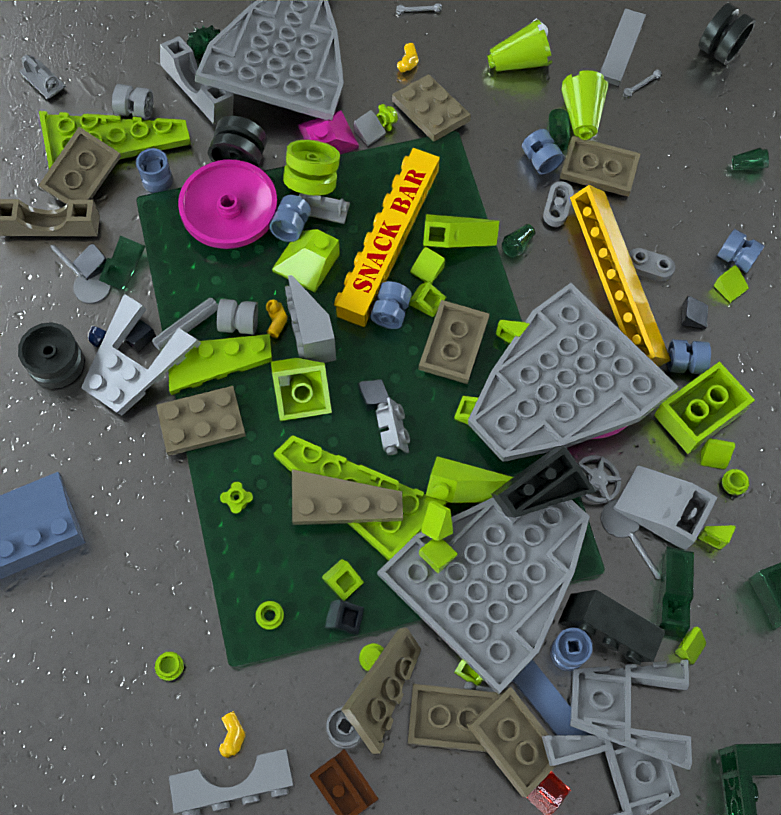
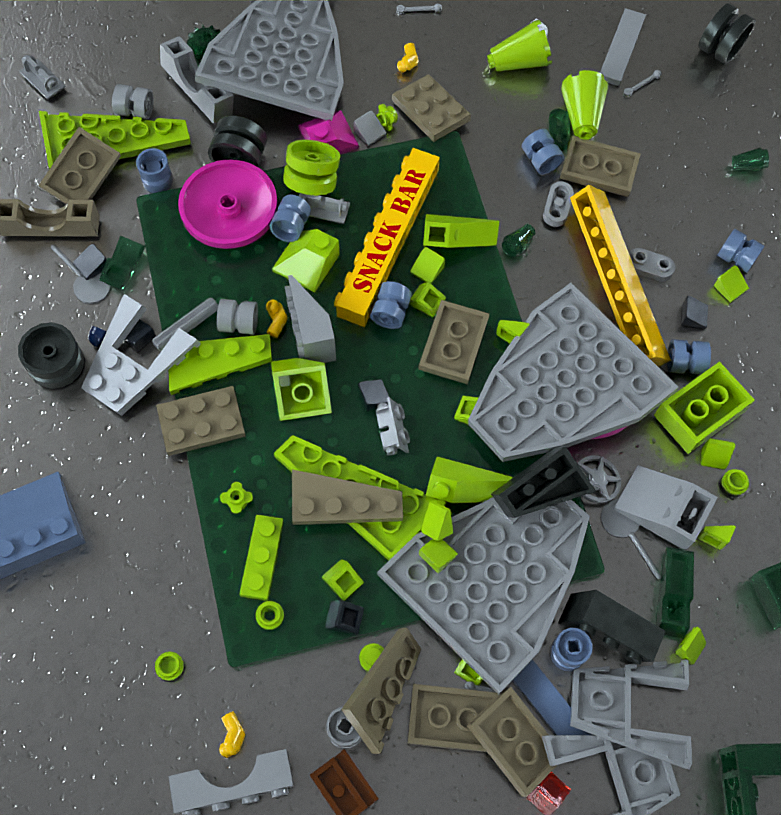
none -> lime plate [239,515,284,601]

